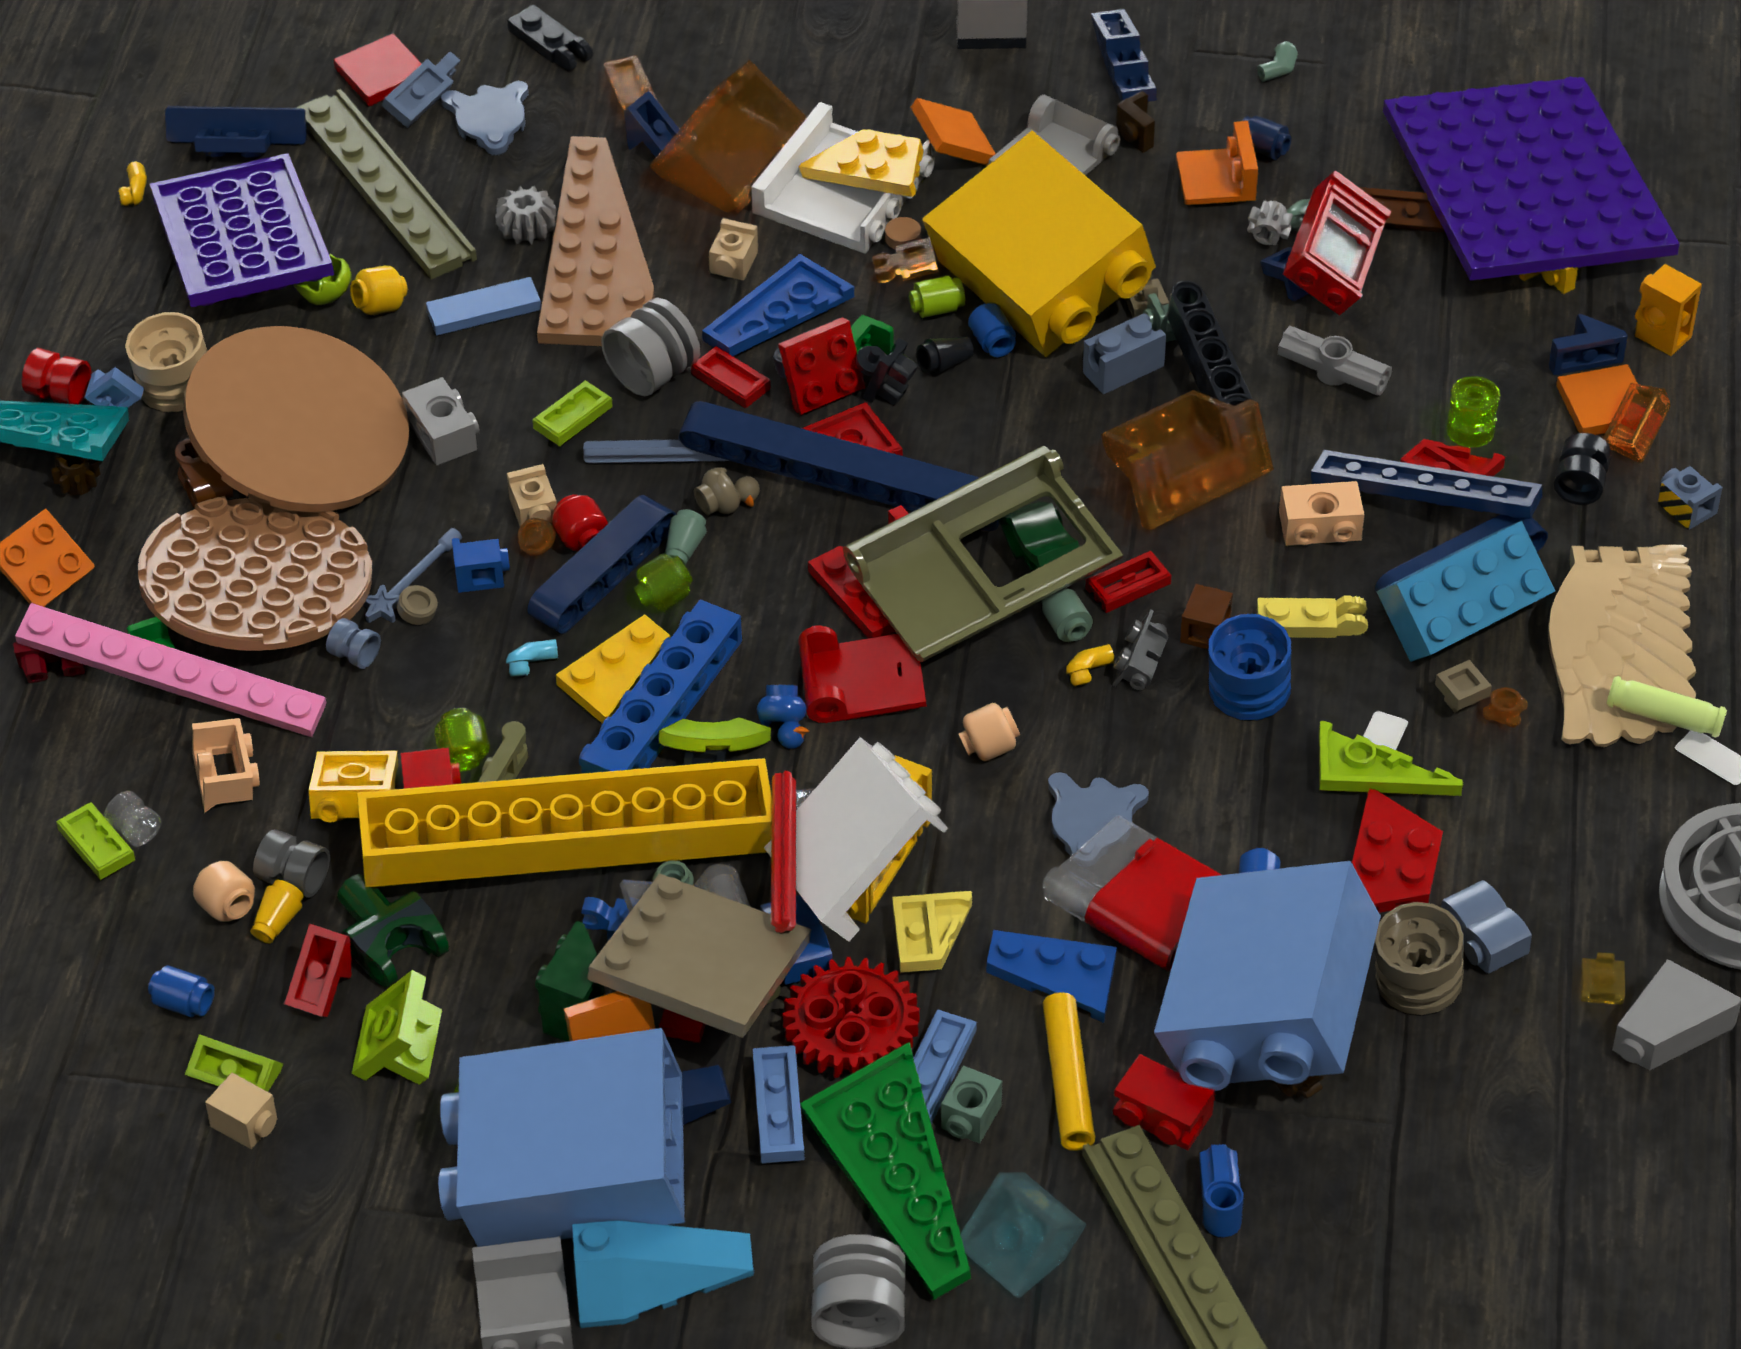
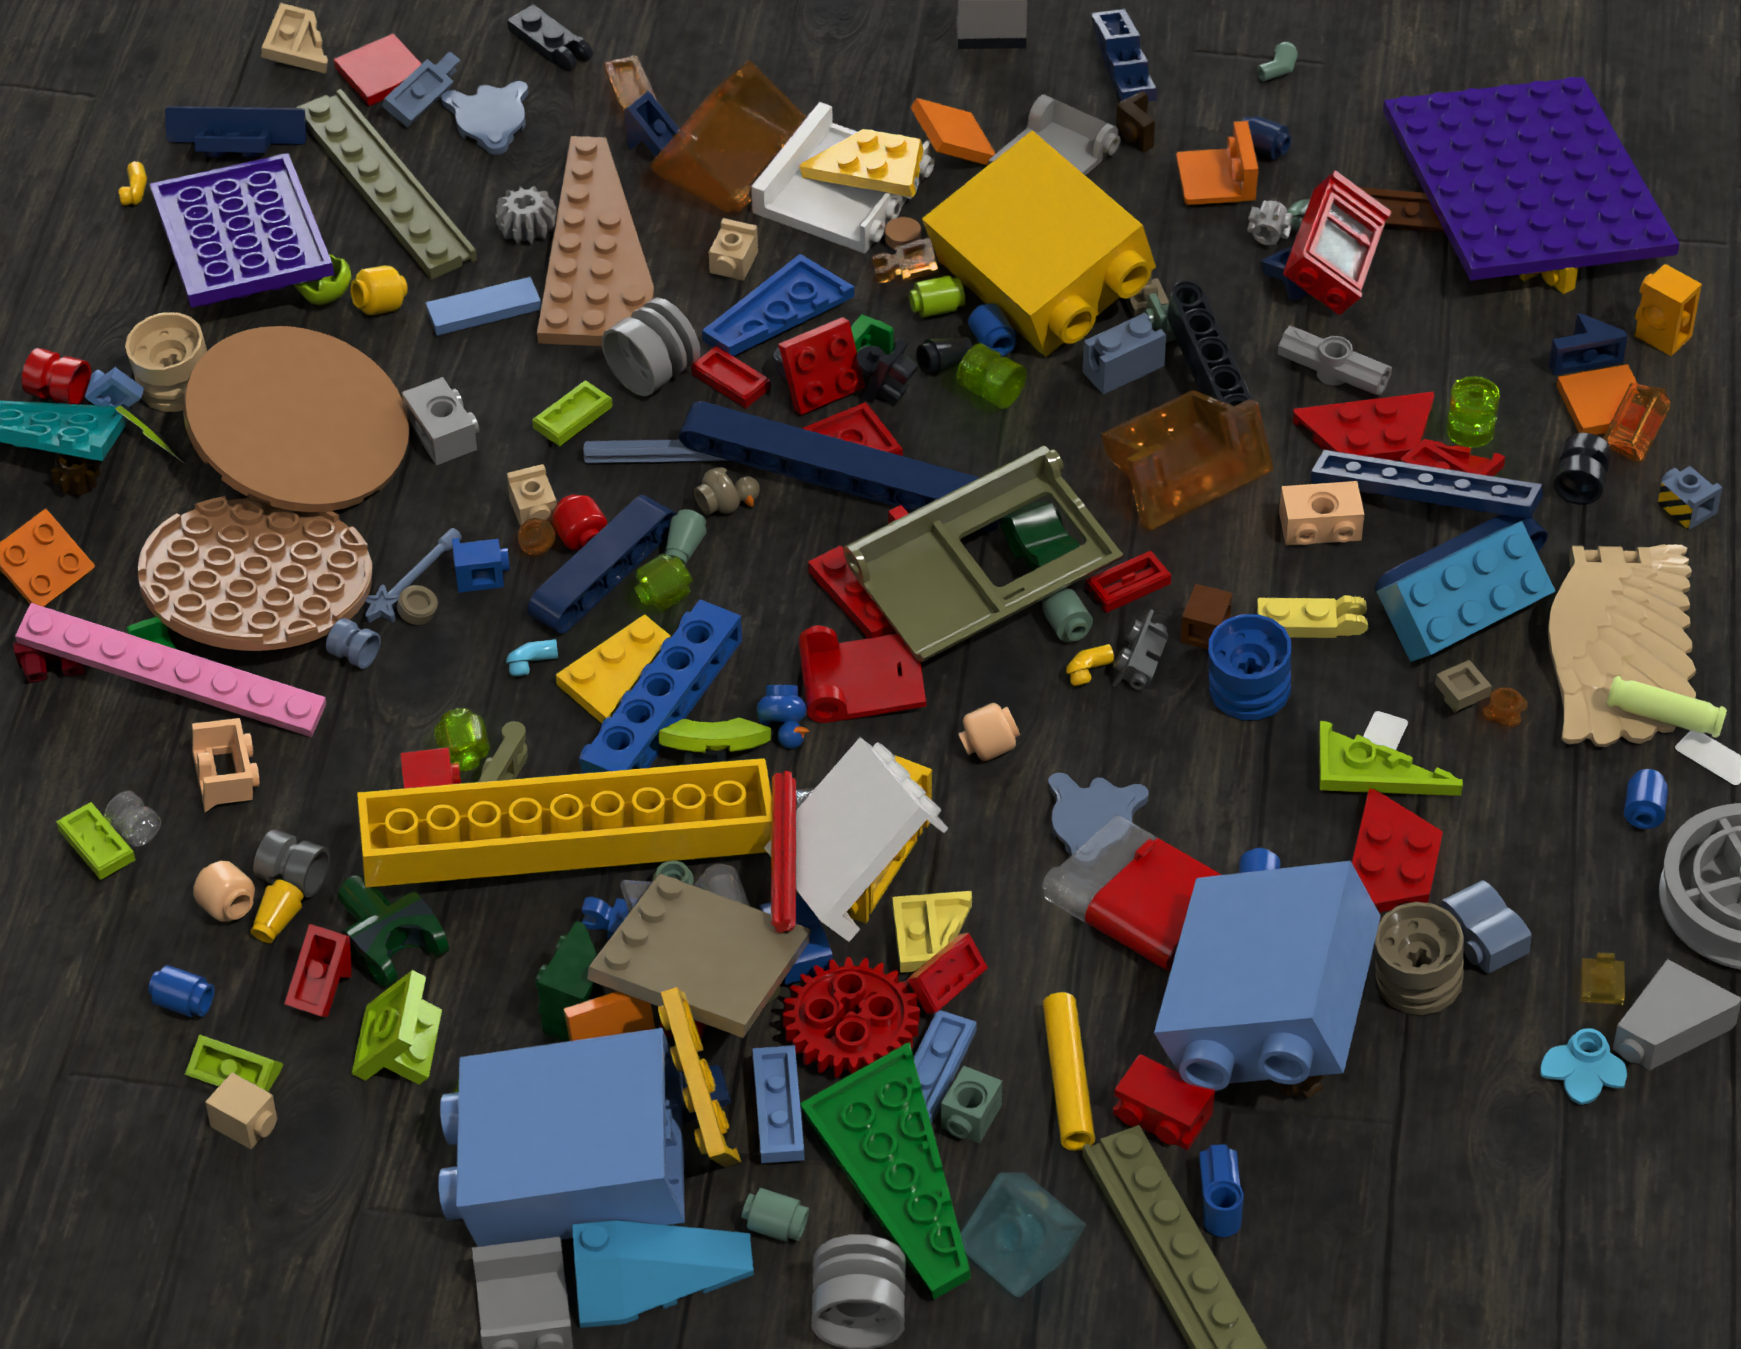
reddish brown piece [175,439,233,509] -> none
yellow plate [309,751,398,822] -> none
blue wing [986,930,1117,1023] -> none
none -> sticker [115,404,186,462]
none -> tan wing [261,3,328,73]
none -> yellow wing [658,987,741,1168]
none -> sand green brick [742,1188,810,1242]
none -> red plate [907,933,988,1014]
none -> clear neon green wheel [957,343,1027,409]
none -> red wing [1292,392,1435,461]
none -> medium azure plate [1540,1028,1627,1105]
none -> blue brick [1624,769,1668,829]

